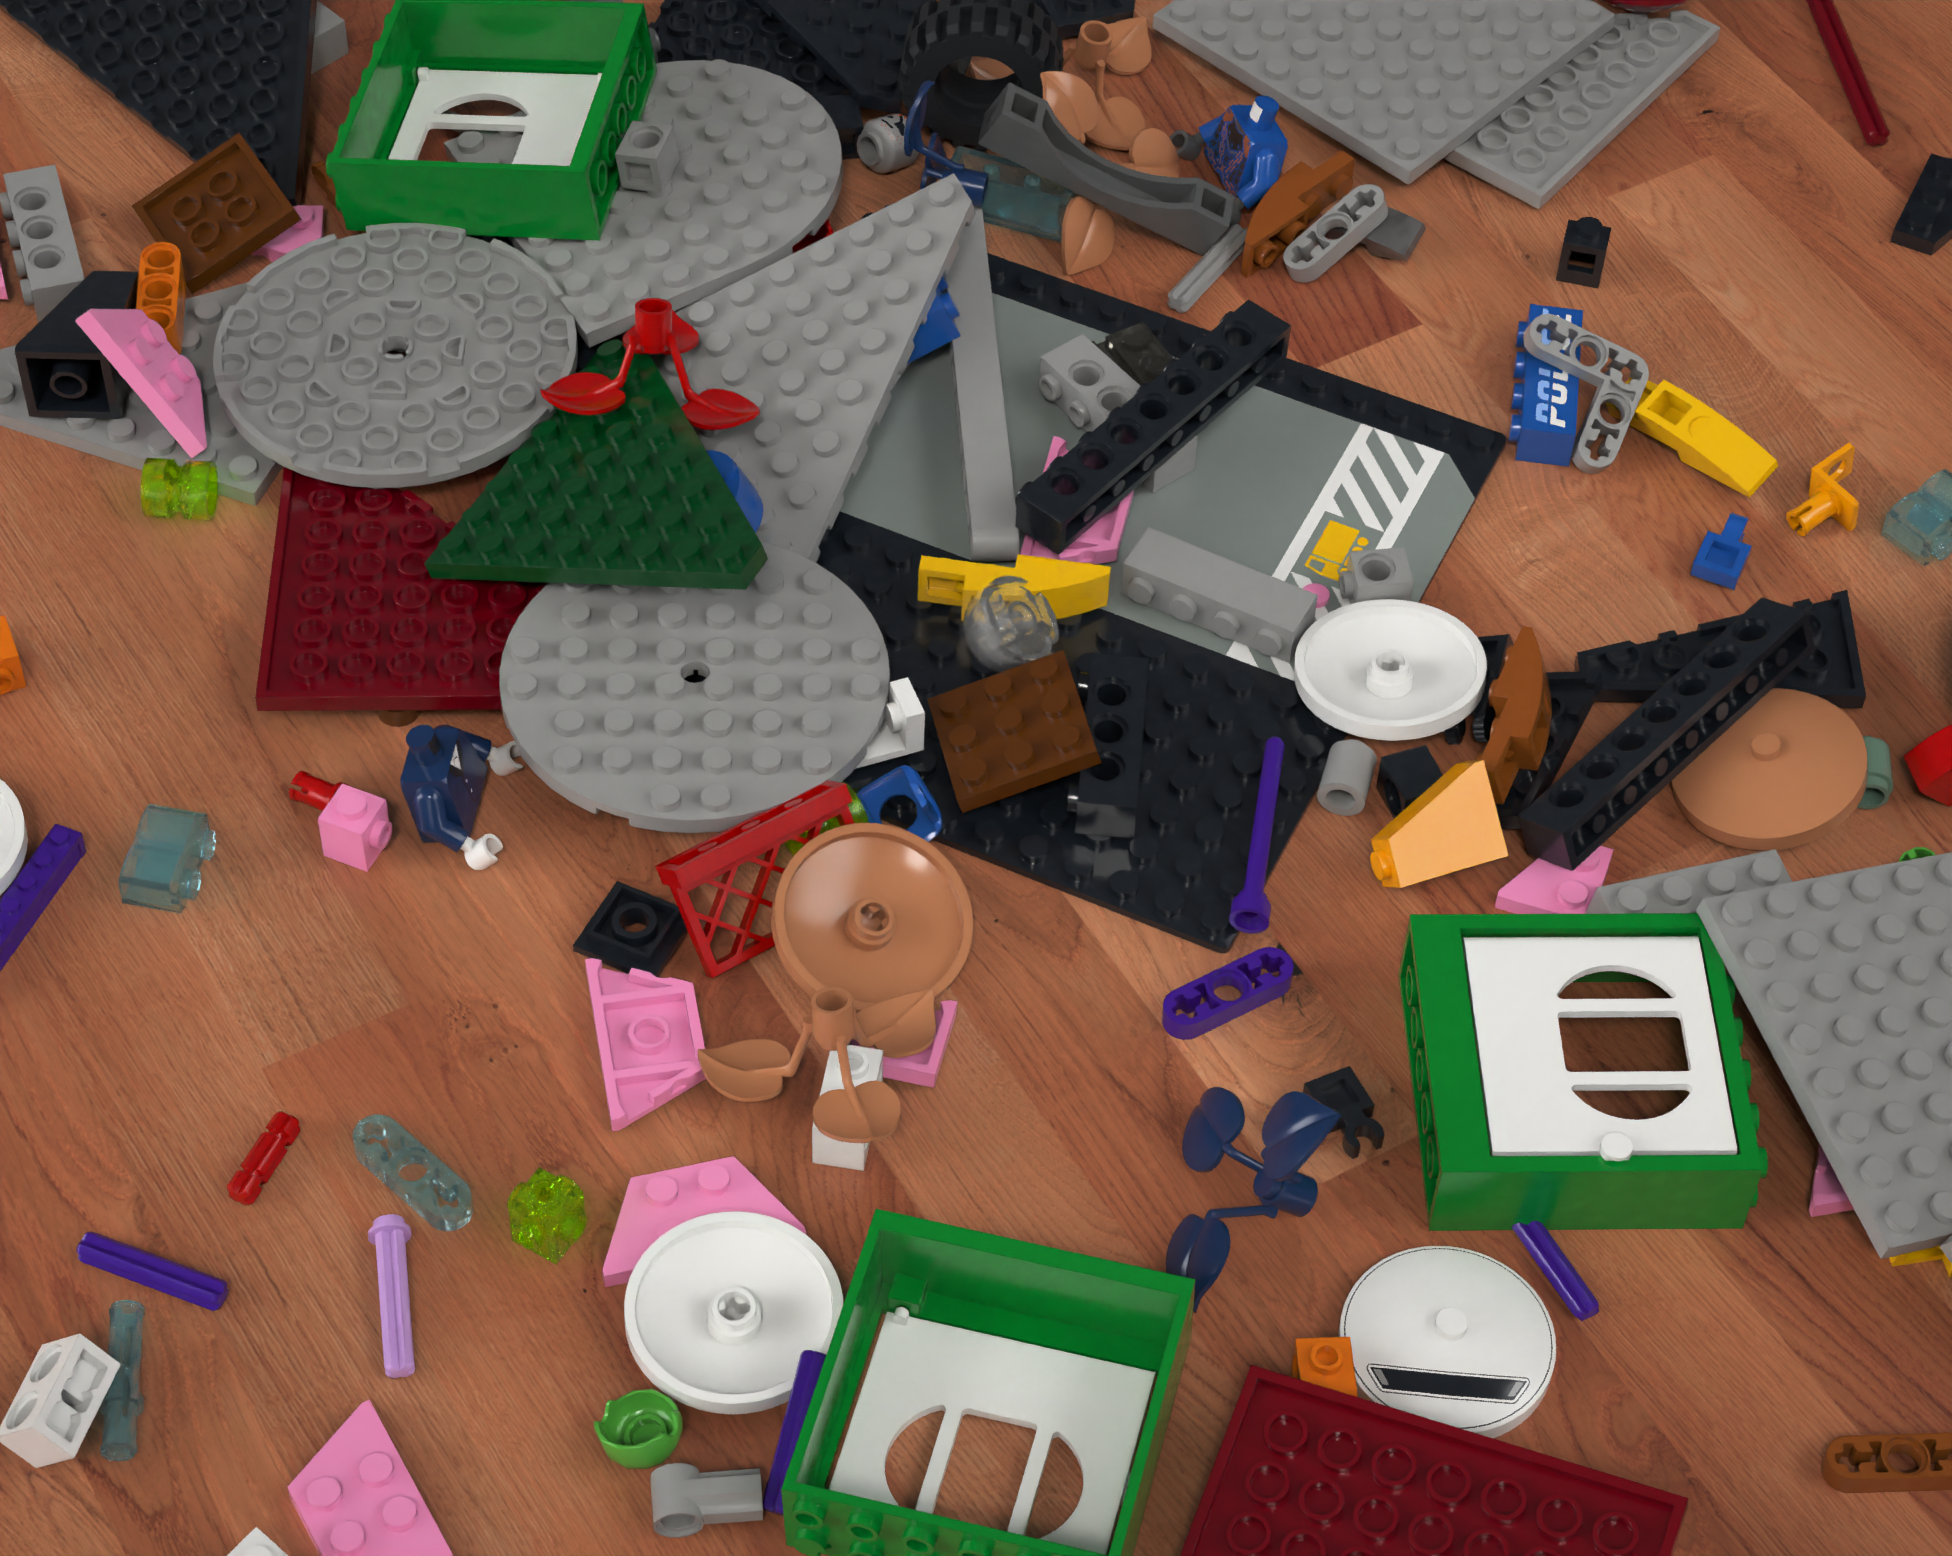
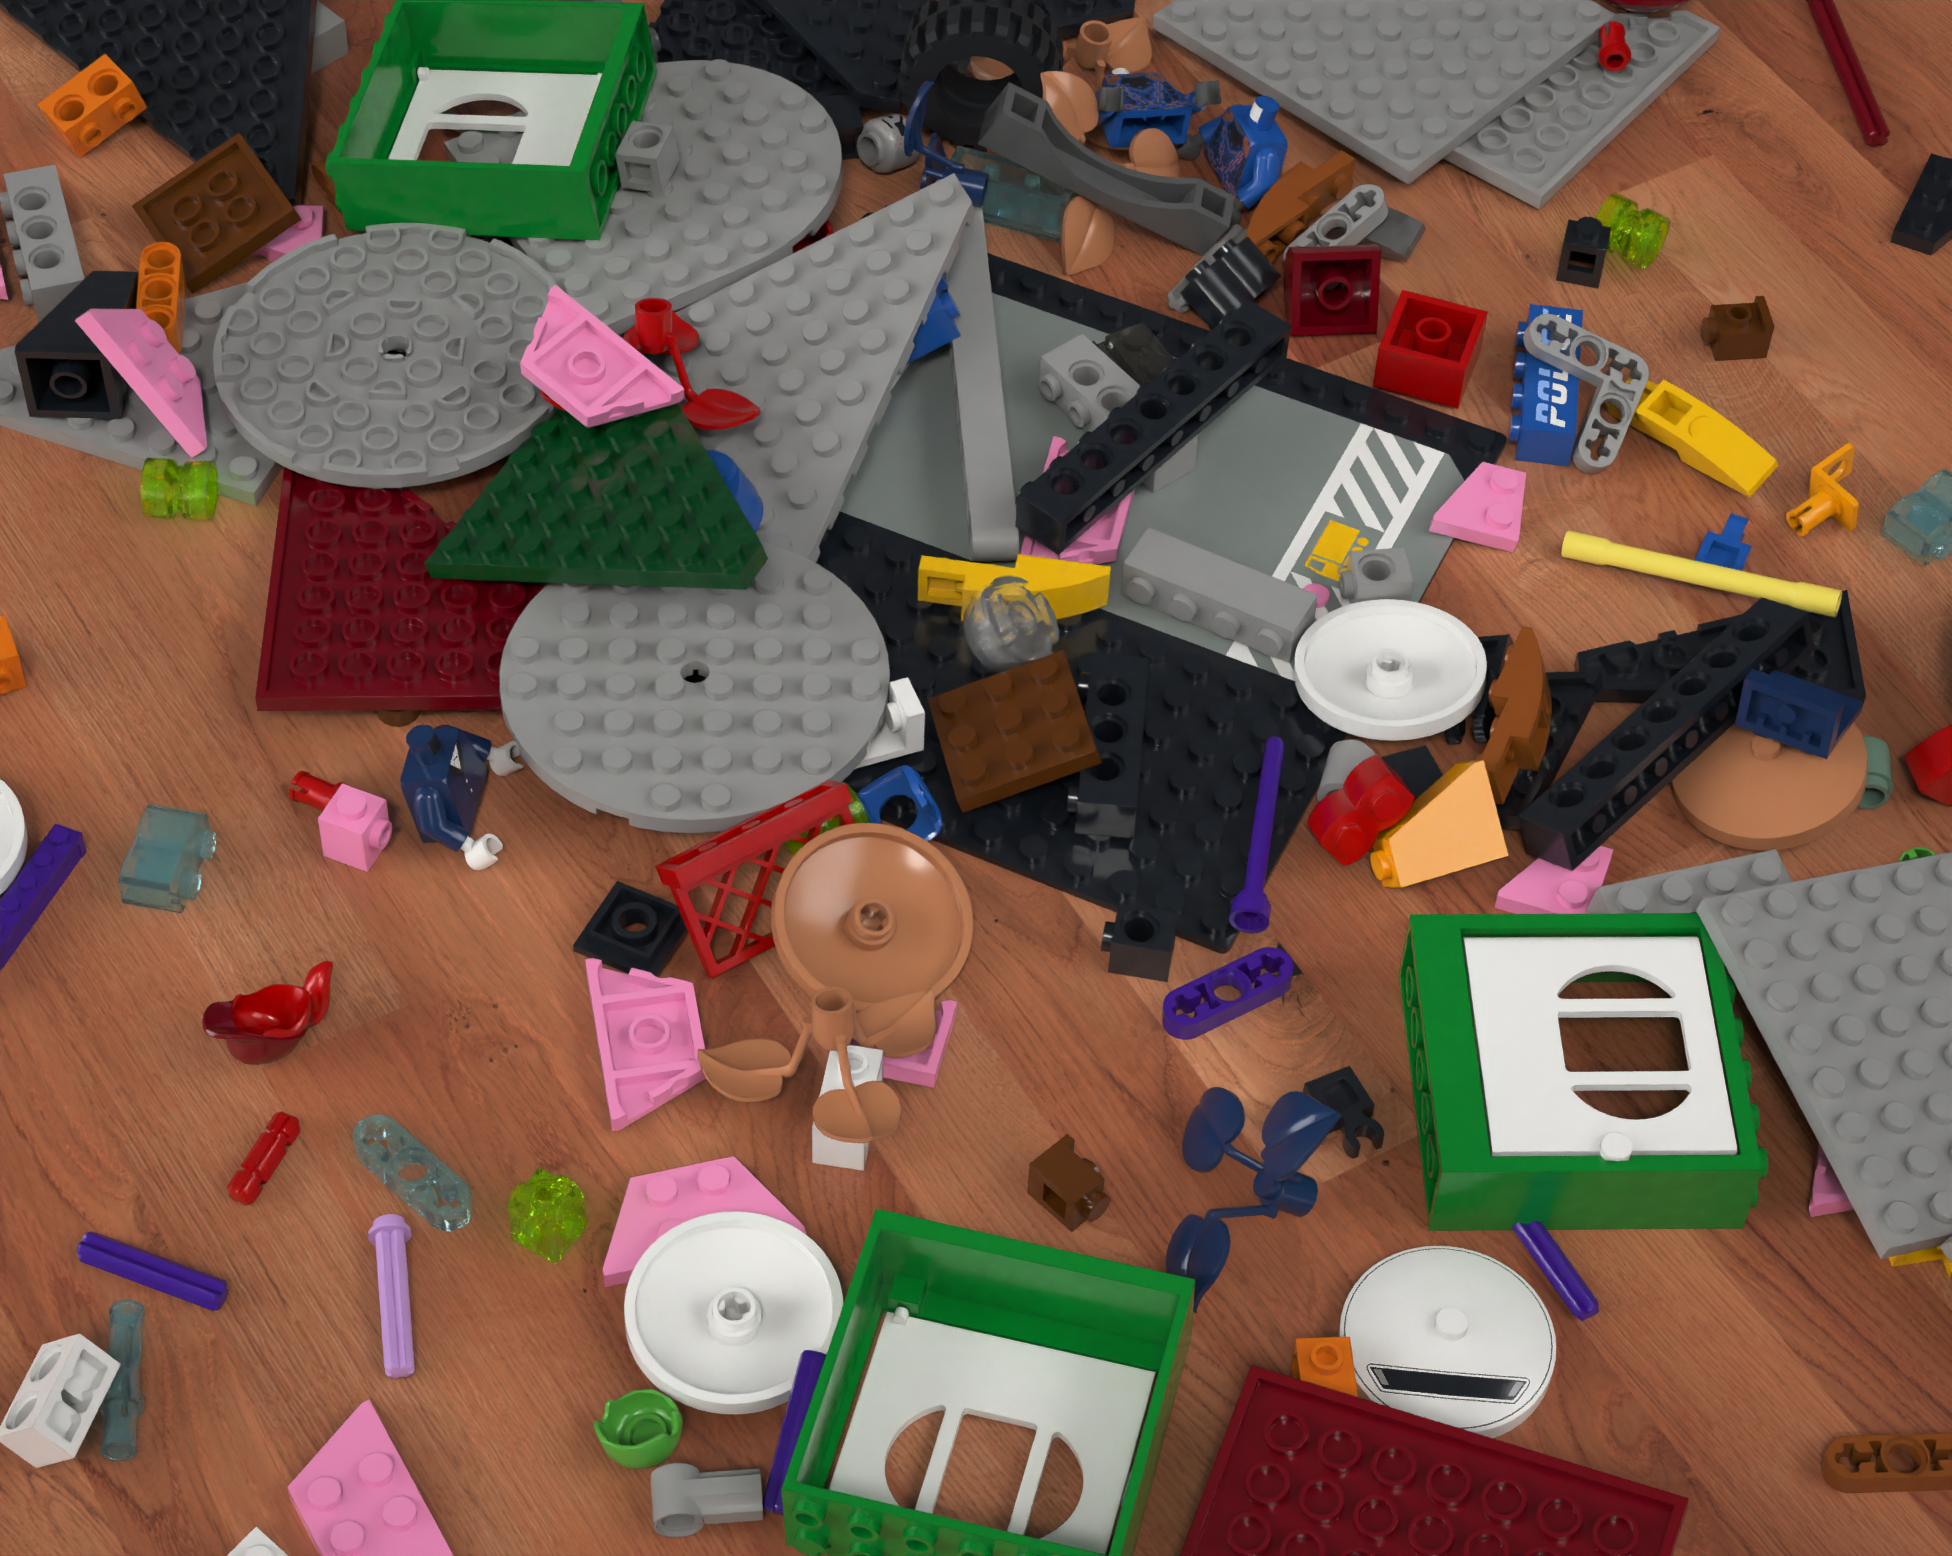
none -> orange brick [37,54,147,158]
none -> red hair [202,961,333,1065]
none -> bright pink wing [520,285,684,428]
none -> reddish brown brick [1027,1134,1111,1232]
none -> torso [1095,68,1222,148]
none -> black brick [1101,903,1179,982]
none -> black brick [1180,237,1282,330]
none -> dark red brick [1284,244,1381,336]
none -> red brick [1307,755,1415,866]
none -> red brick [1373,290,1488,409]
none -> bright pink wing [1428,462,1526,553]
none -> light yellow piece [1561,530,1842,618]
none -> clear neon green wheel [1595,192,1670,269]
none -> red pin [1598,21,1632,72]
none -> reddish brown brick [1702,296,1775,361]
none -> dark blue bracket [1735,669,1863,759]

